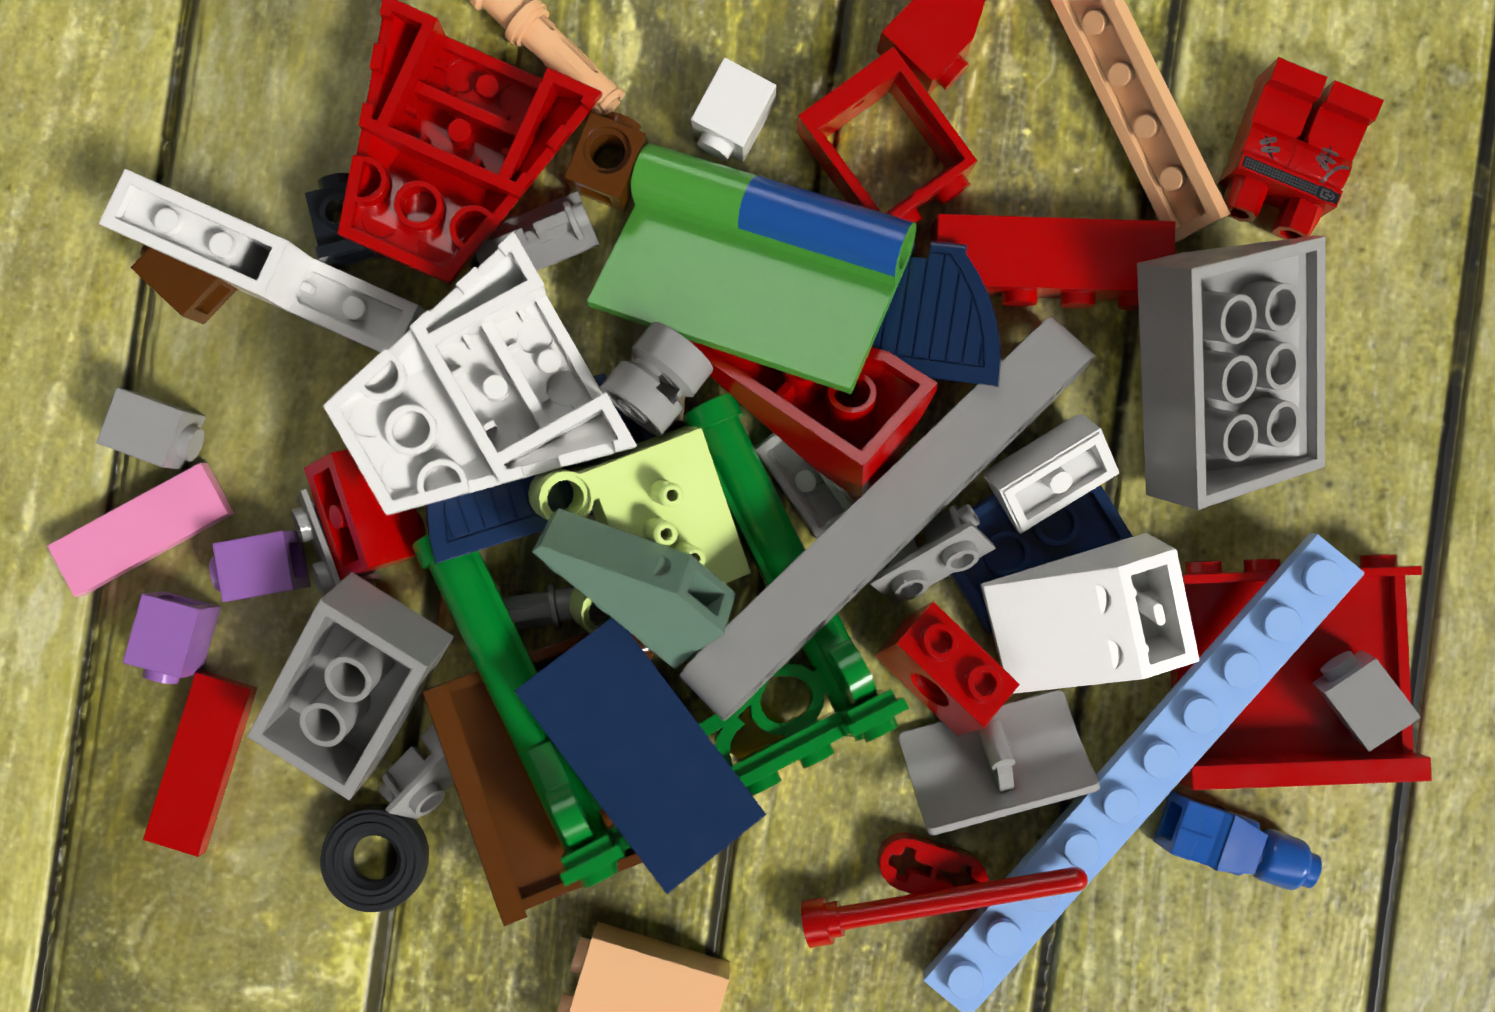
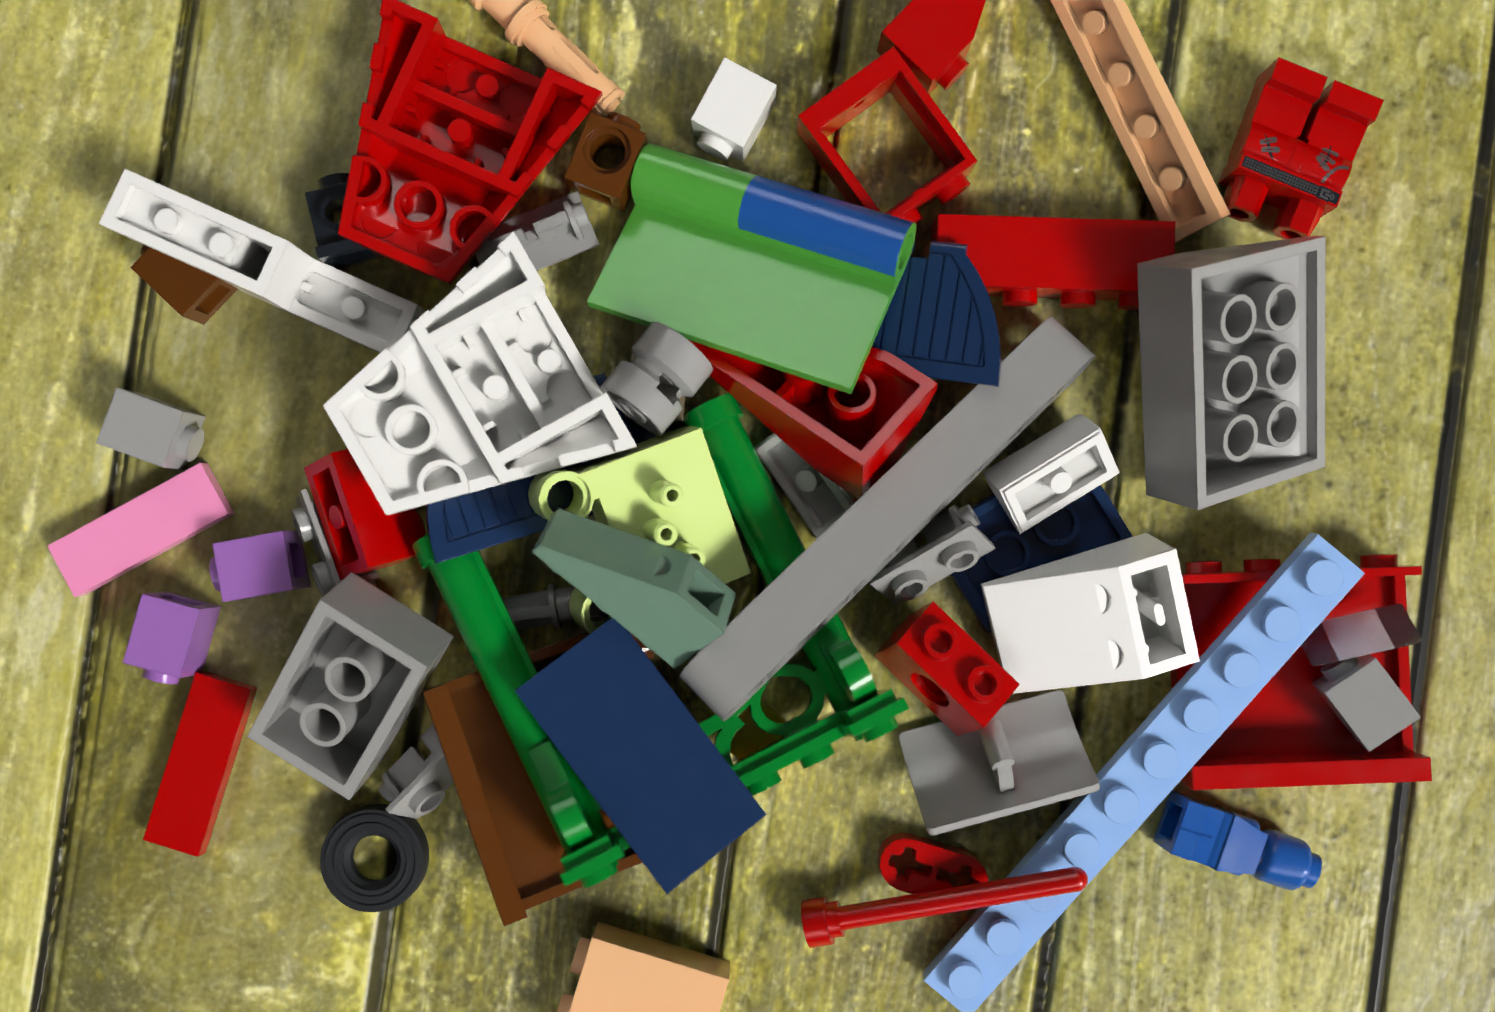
none -> clear sticker [1302,604,1422,666]

